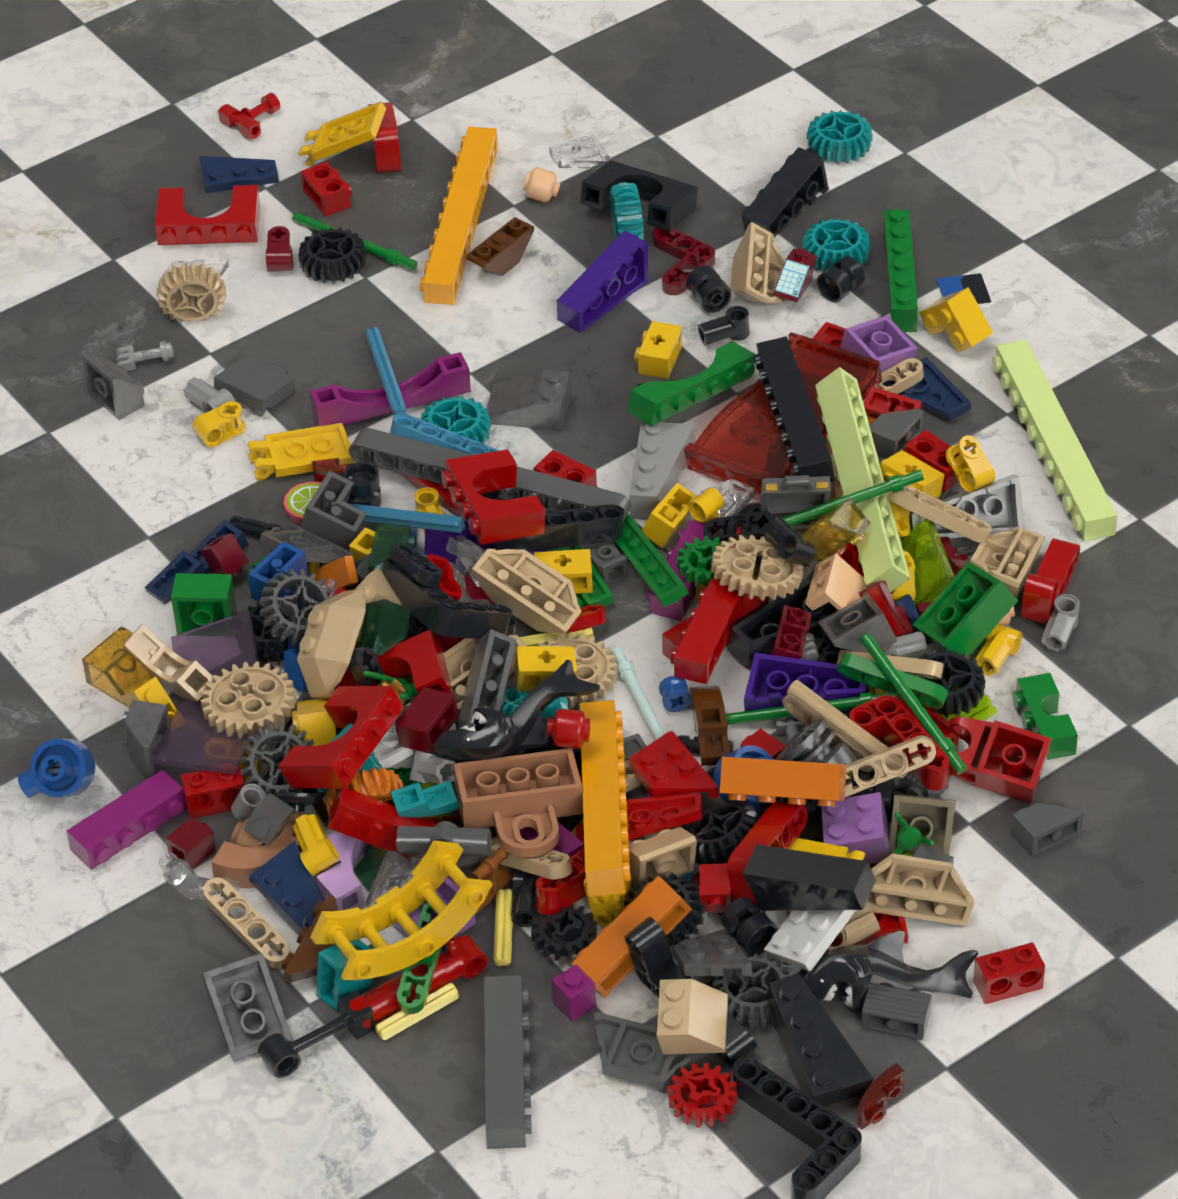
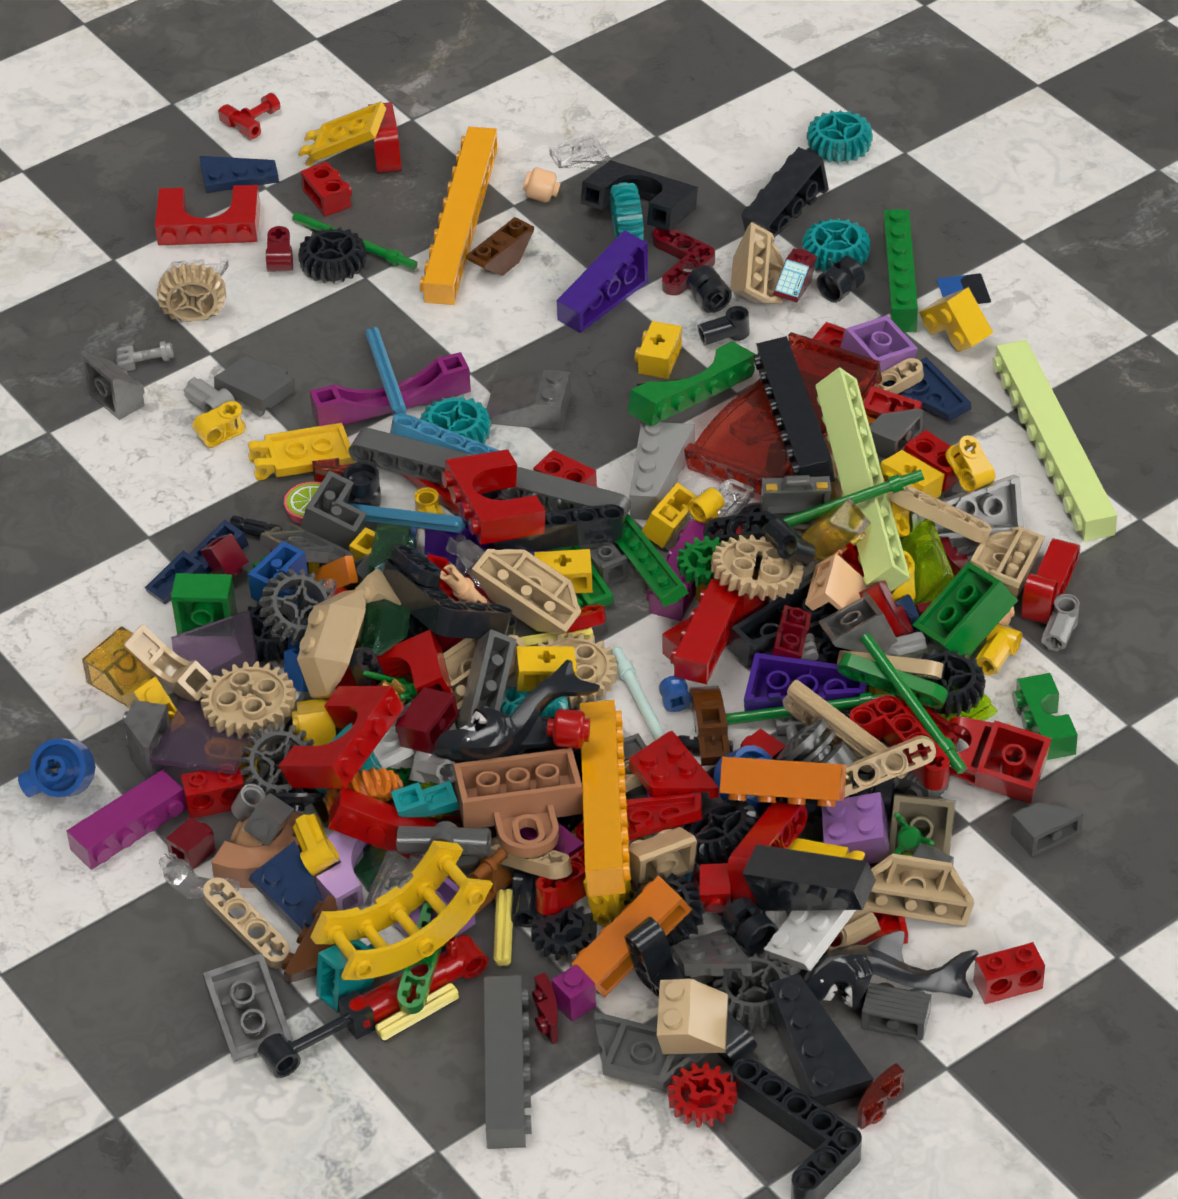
none -> light nougat pin [440,564,487,603]
none -> dark red slope [532,972,559,1045]

